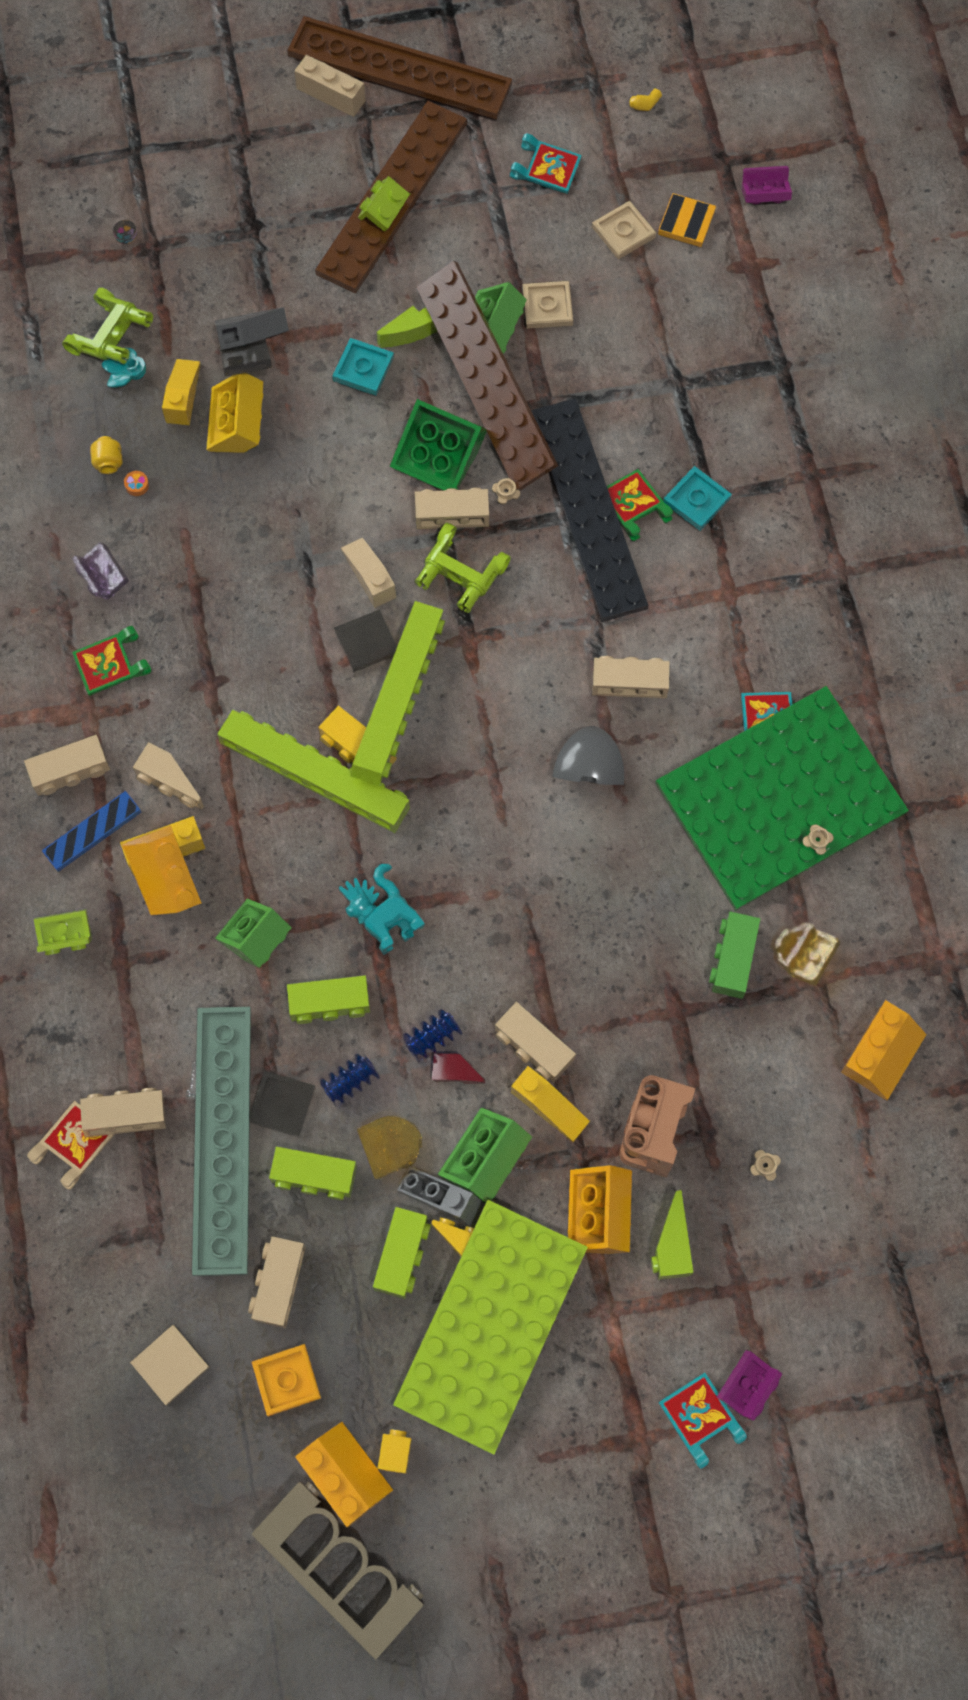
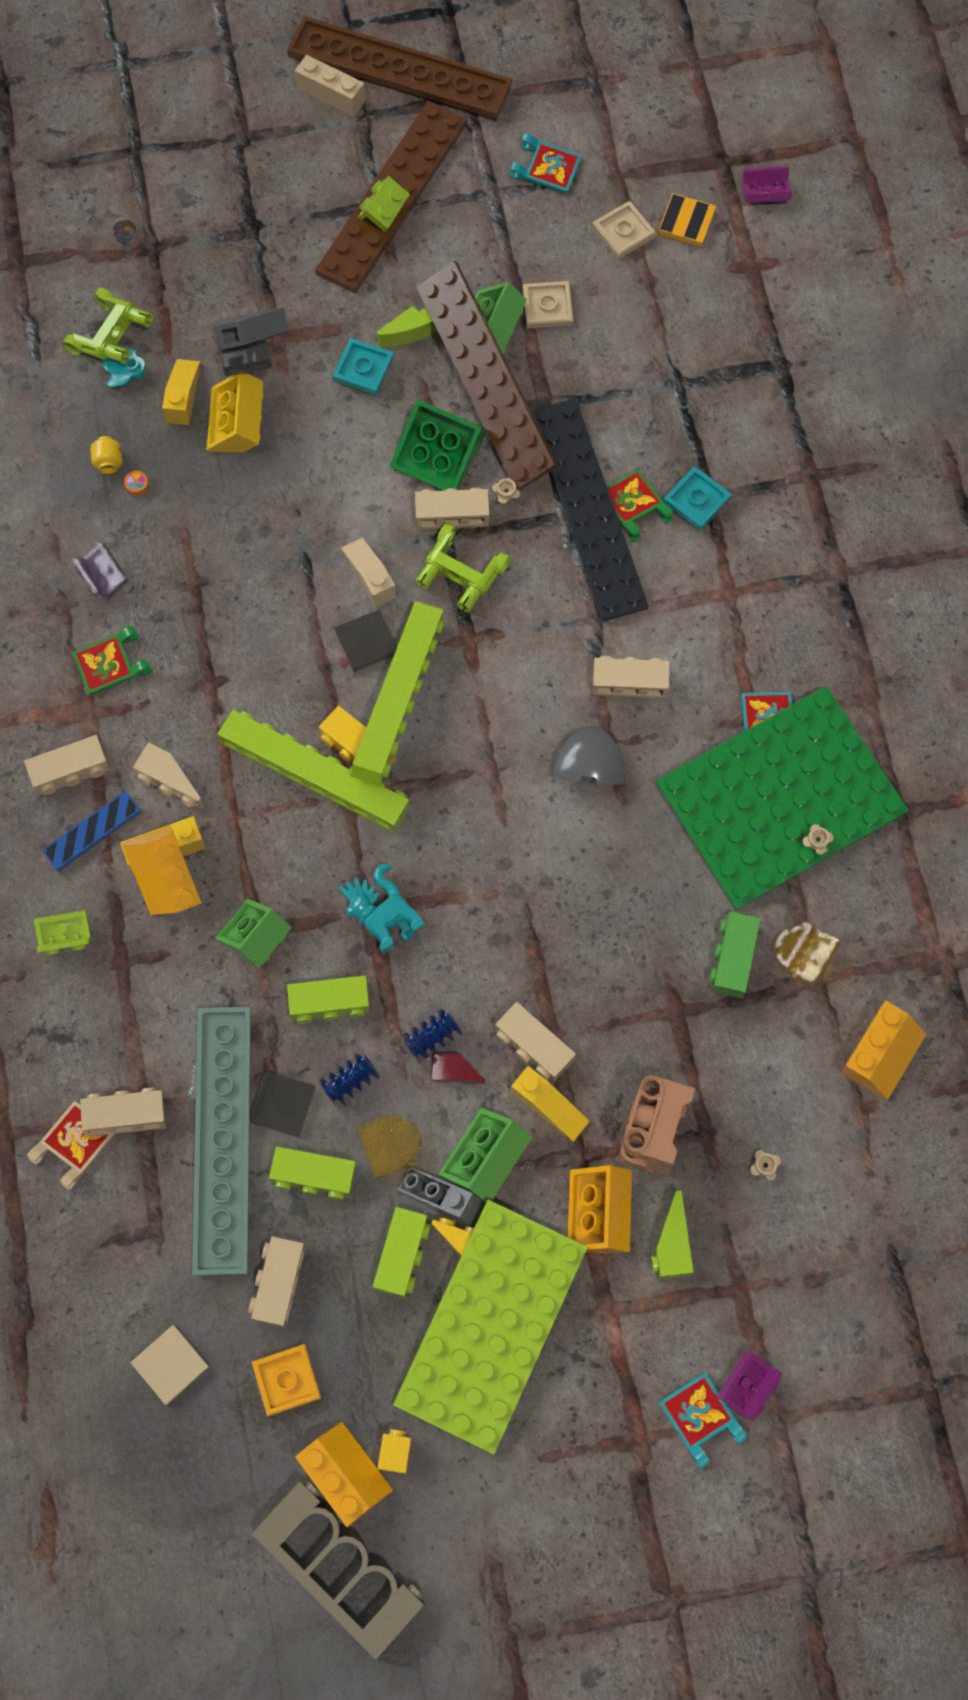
yellow arm [629,88,662,111] -> none

